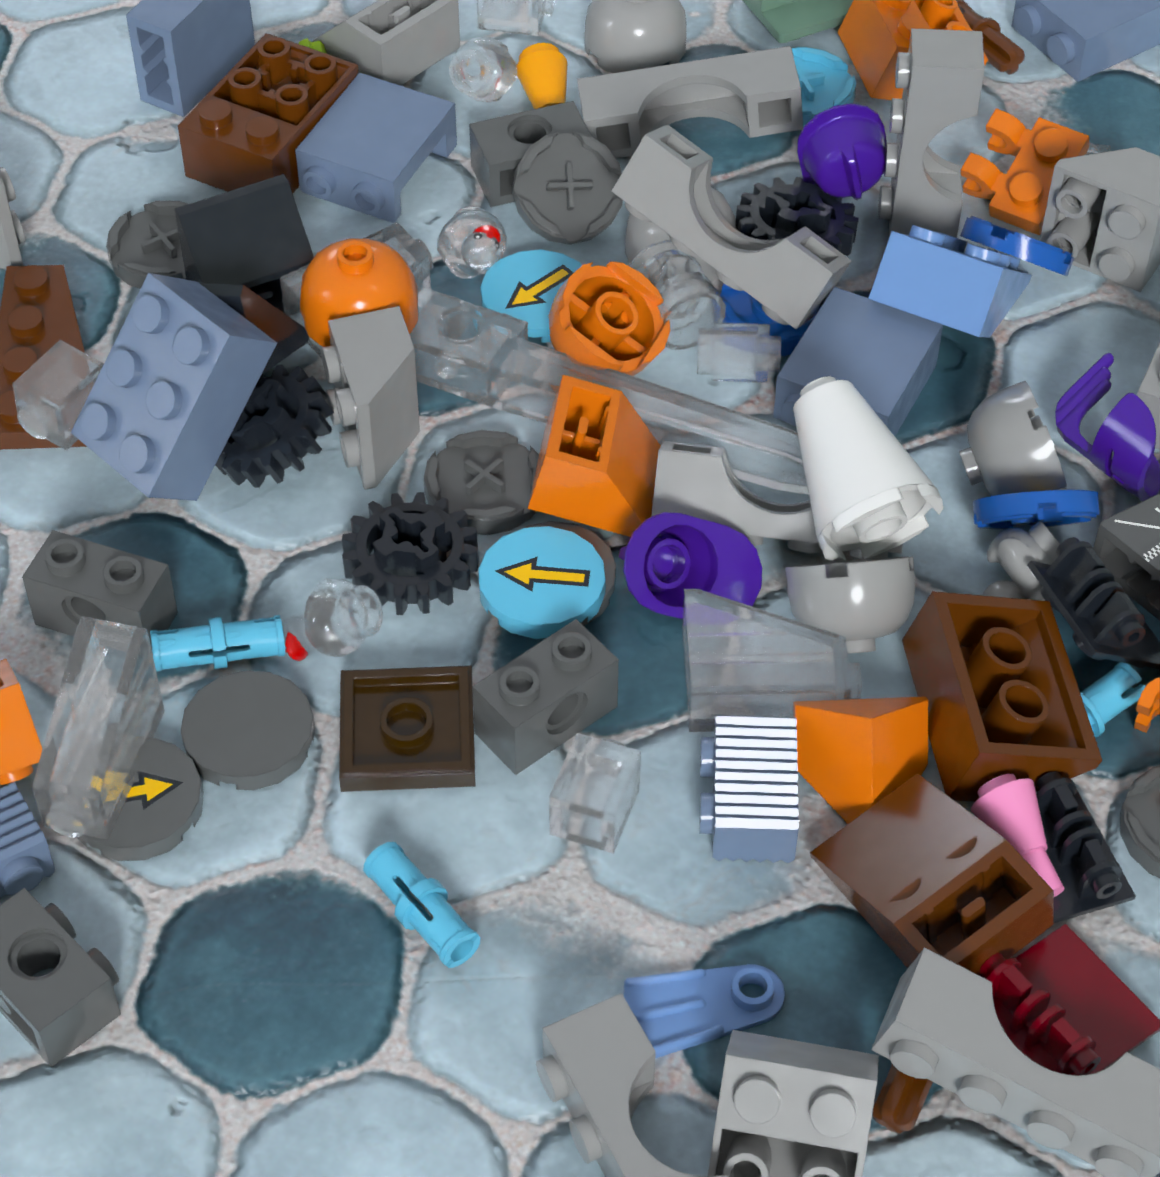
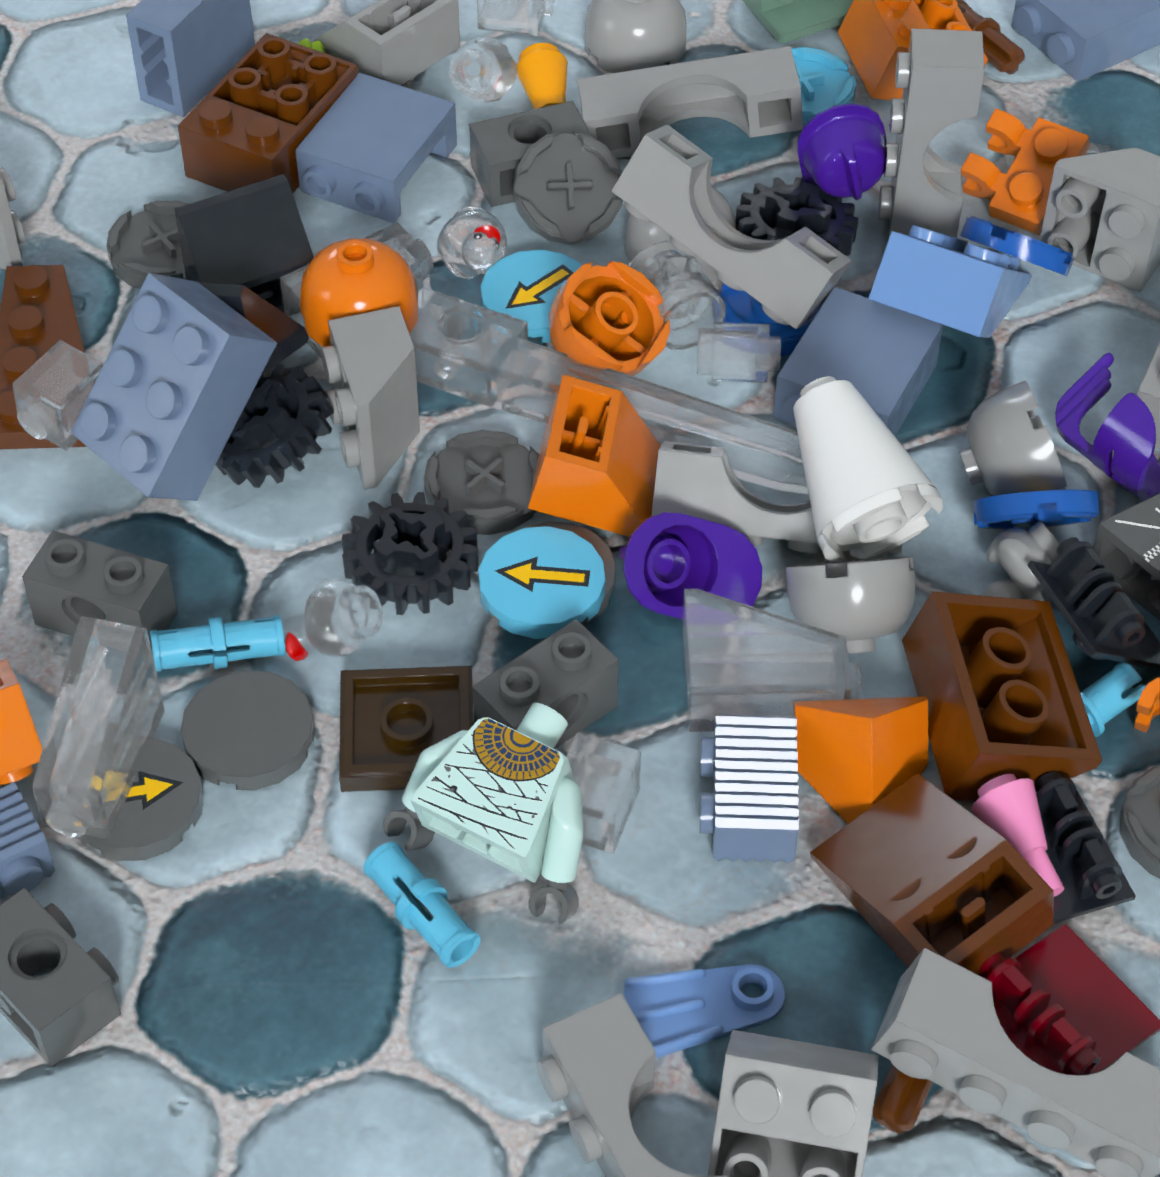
none -> light aqua torso [382,703,583,925]

